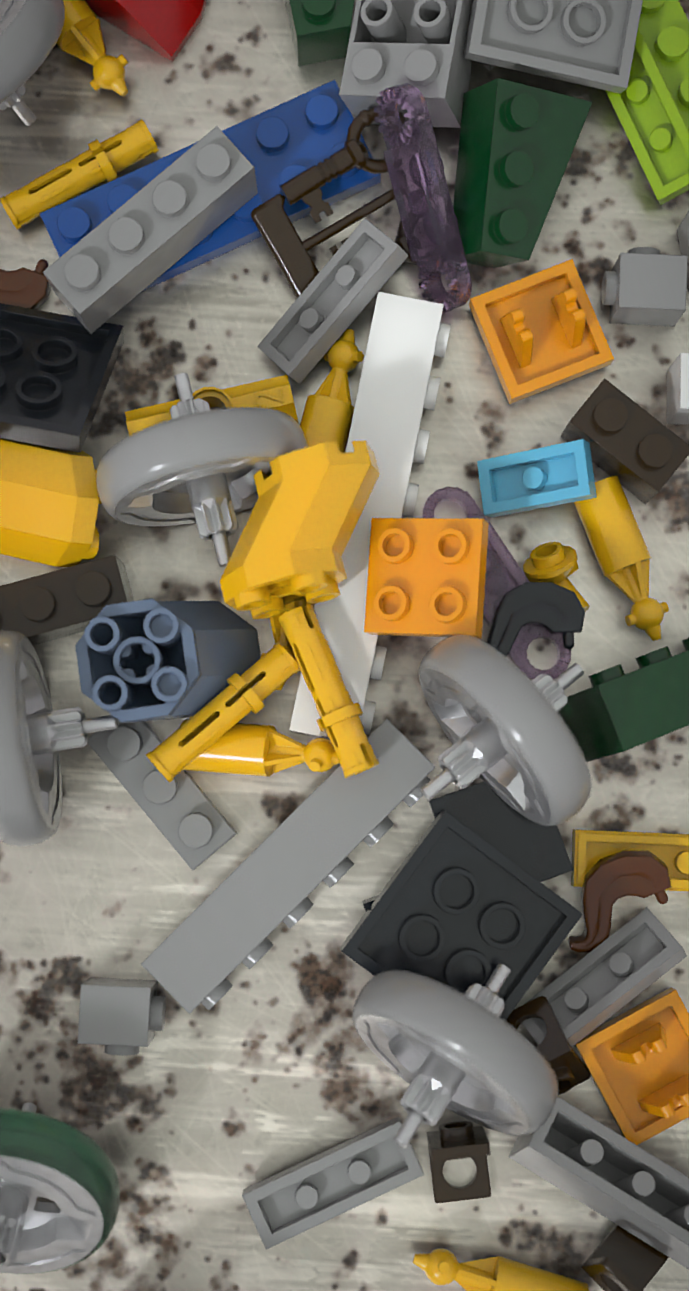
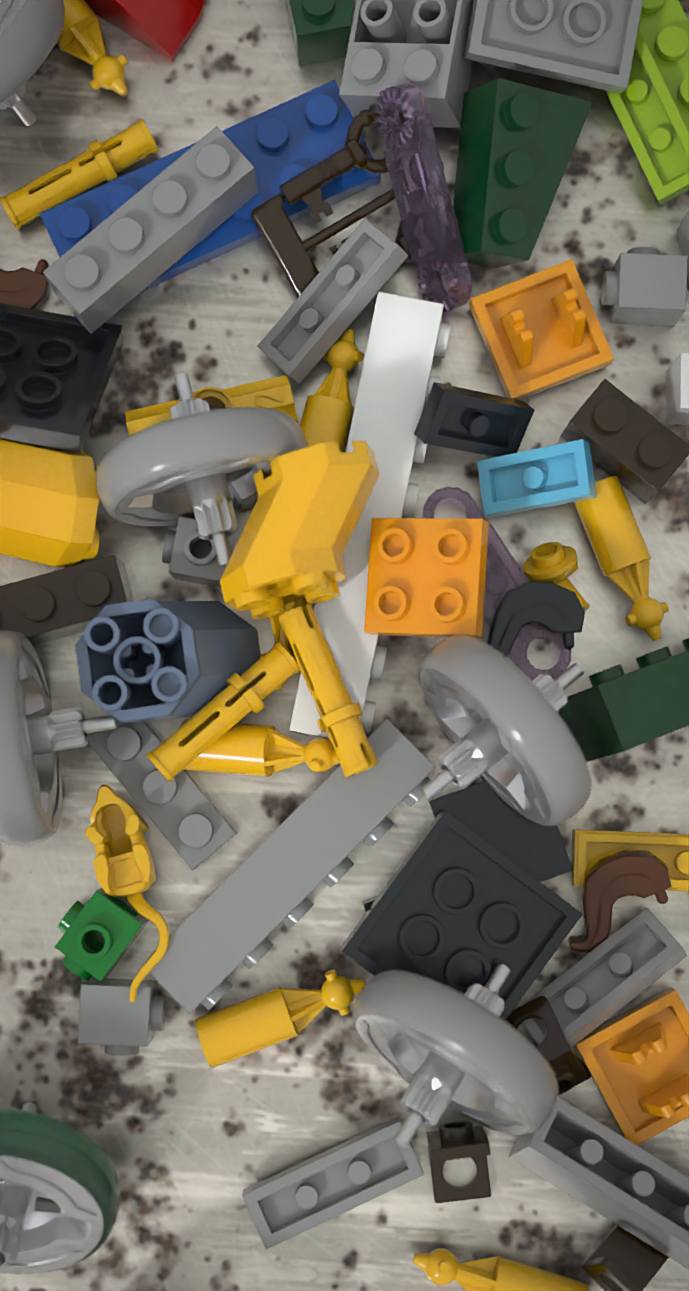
none -> green brick [55,888,149,982]
none -> yellow animal [85,784,169,1002]
none -> light grey brick [162,517,244,587]
none -> yellow wheel [195,969,365,1068]
none -> black plate [414,382,535,457]

